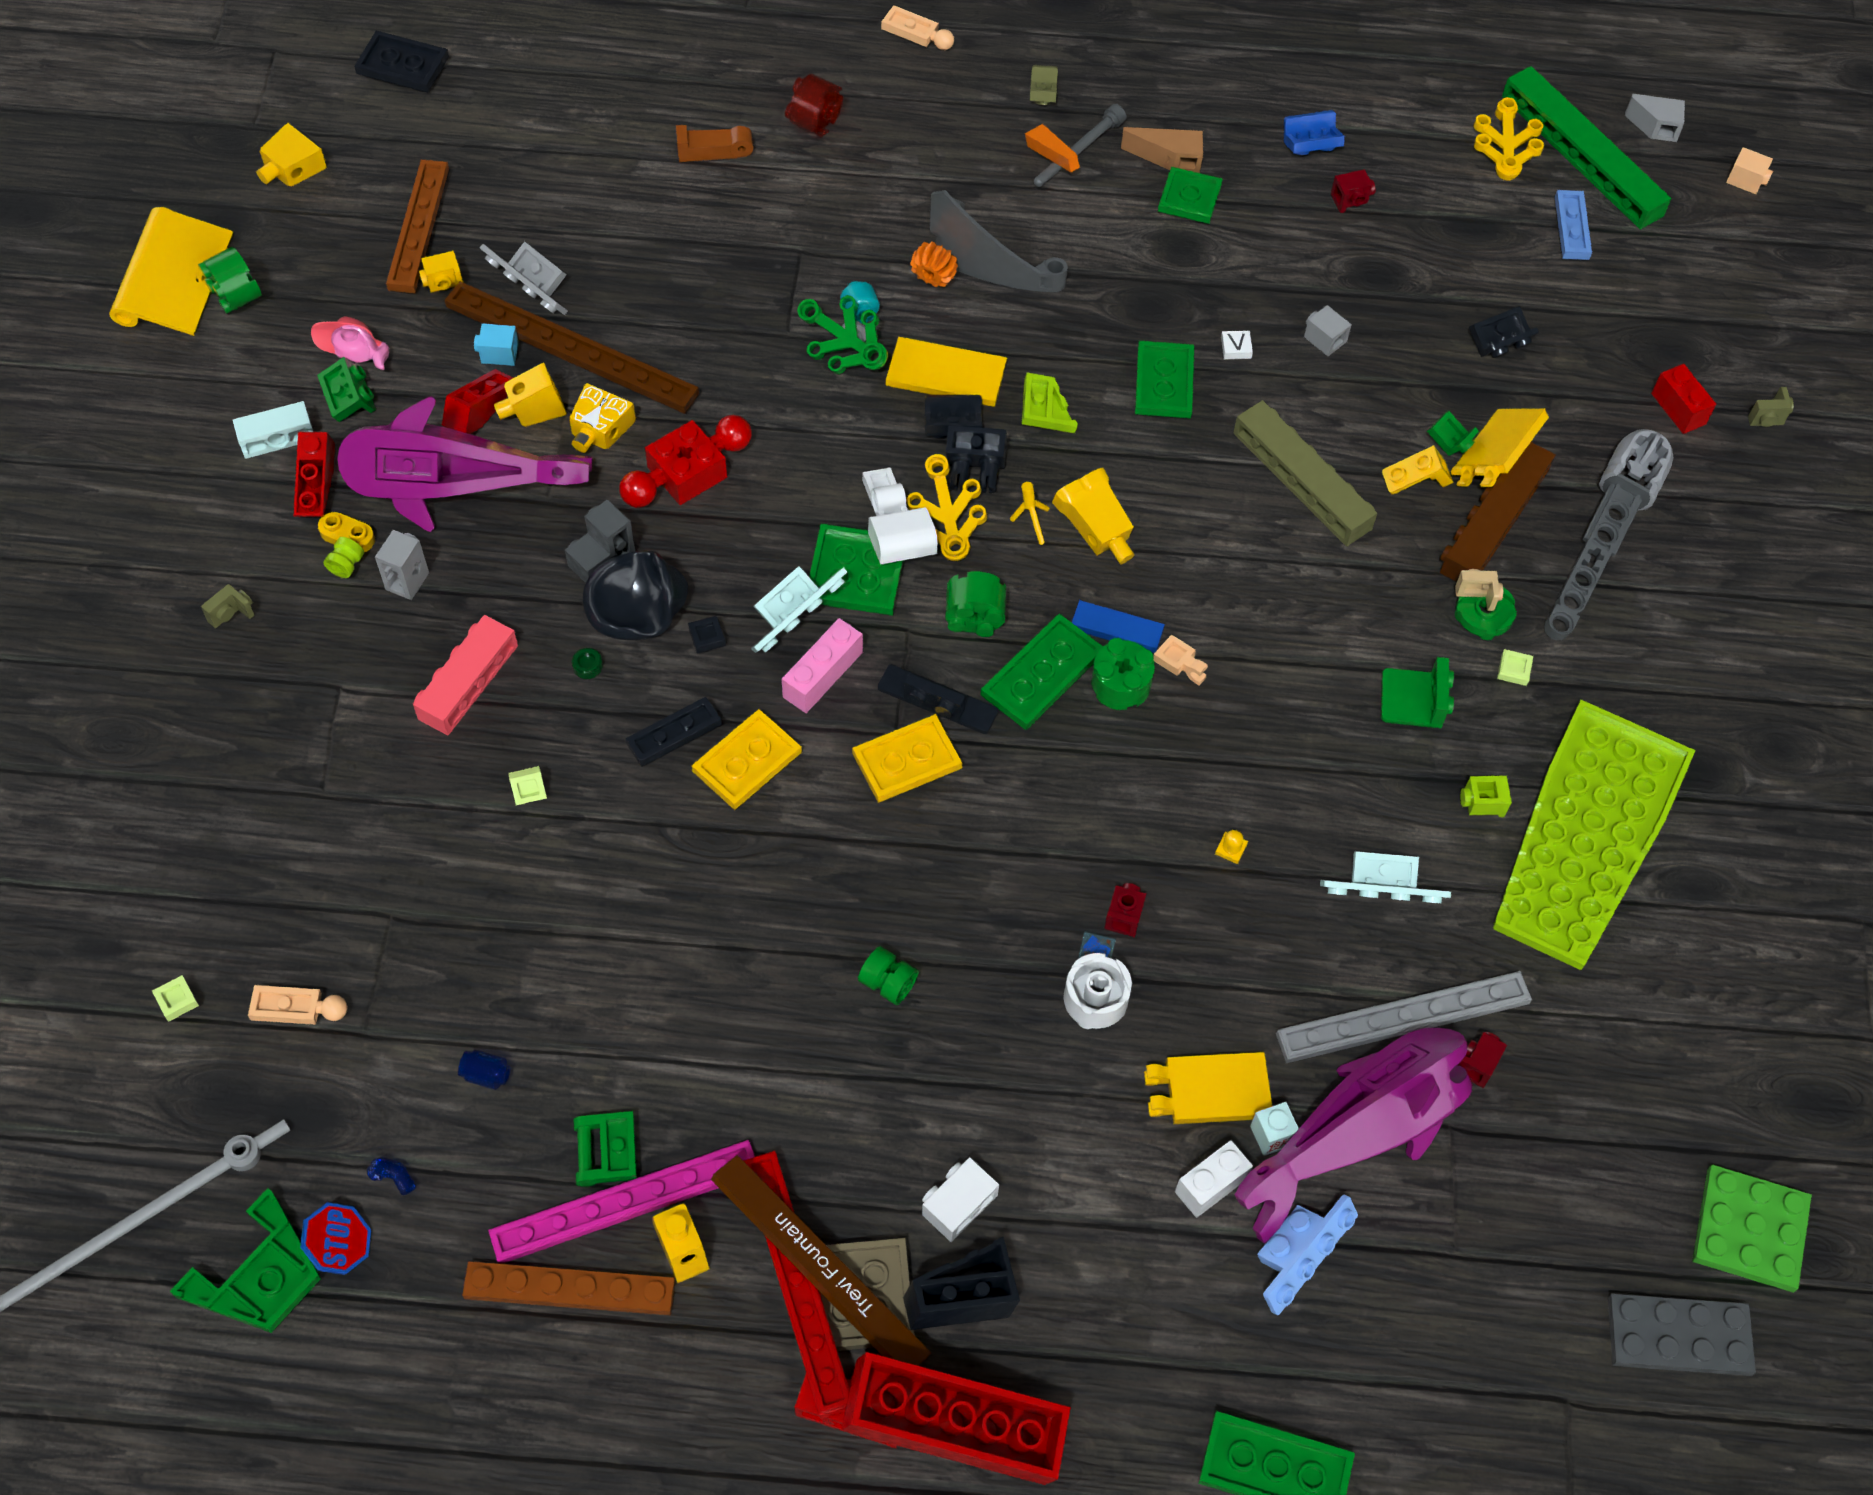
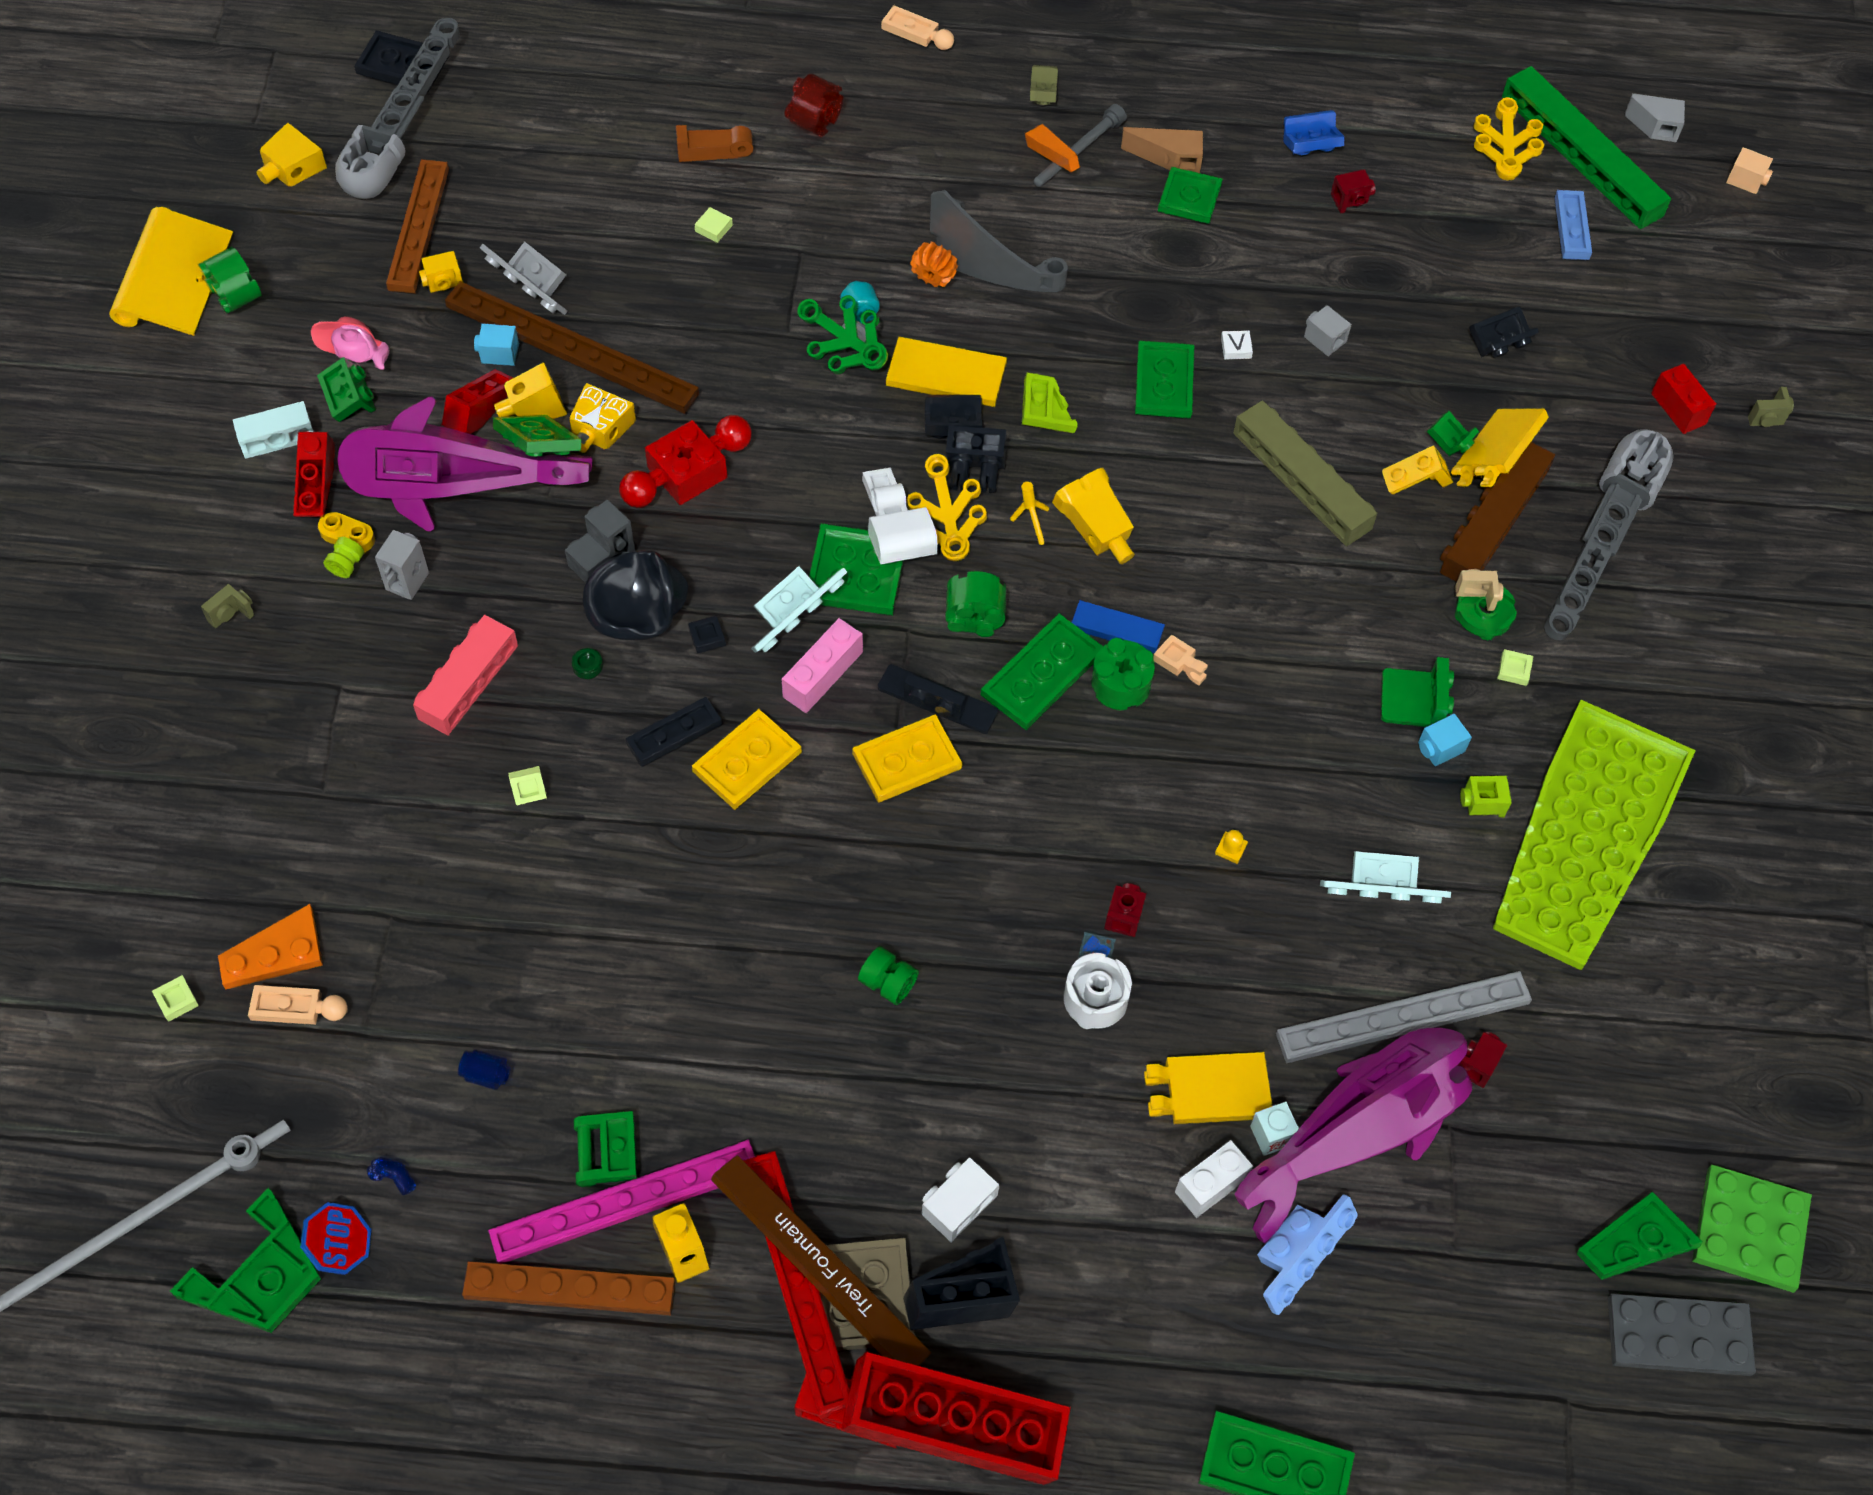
none -> orange wing [218,904,323,990]
none -> piece [335,17,460,199]
none -> green plate [493,415,582,457]
none -> yellowish green tile [695,207,733,243]
none -> medium azure brick [1418,713,1472,766]
none -> green wing [1577,1192,1703,1280]

